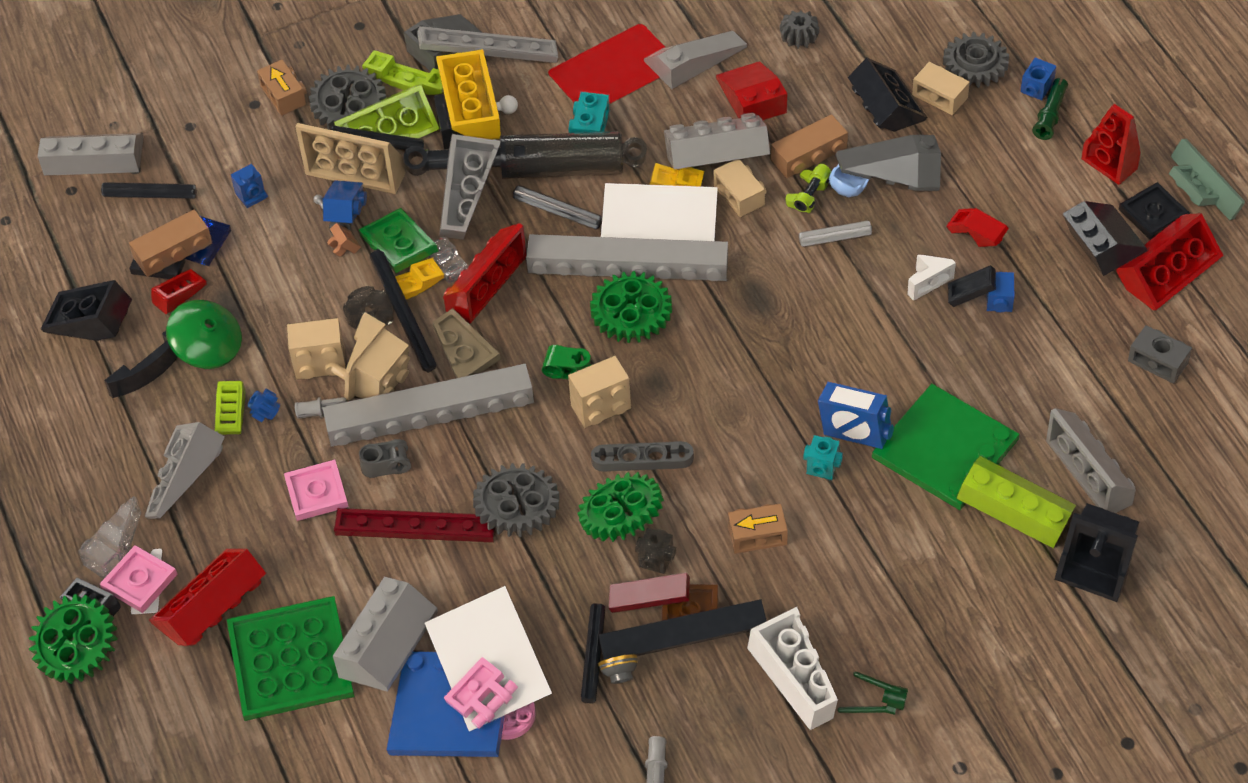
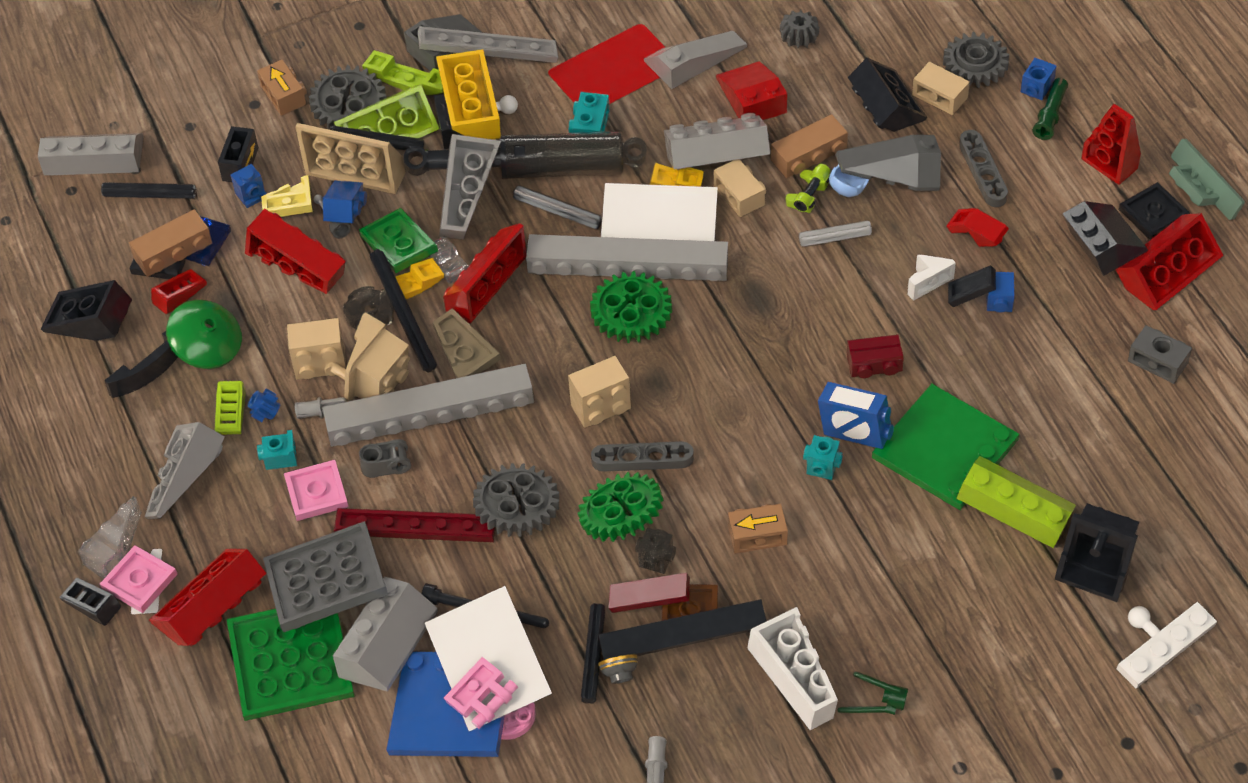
green gear [29,594,118,684] -> none
nougat tile [327,223,361,257] -> none
green piece [542,345,591,380] -> none
light grey slope [1046,408,1136,513] -> none
none -> black brick [218,126,259,182]
none -> red wedge [245,208,346,294]
none -> teal brick [257,430,297,470]
none -> light yellow wing [261,175,313,217]
none -> dark grey plate [263,521,388,632]
none -> black piece [421,583,549,628]
none -> dark red brick [846,334,904,379]
none -> dark grey beam [959,130,1008,207]
none -> white plate [1116,602,1217,688]

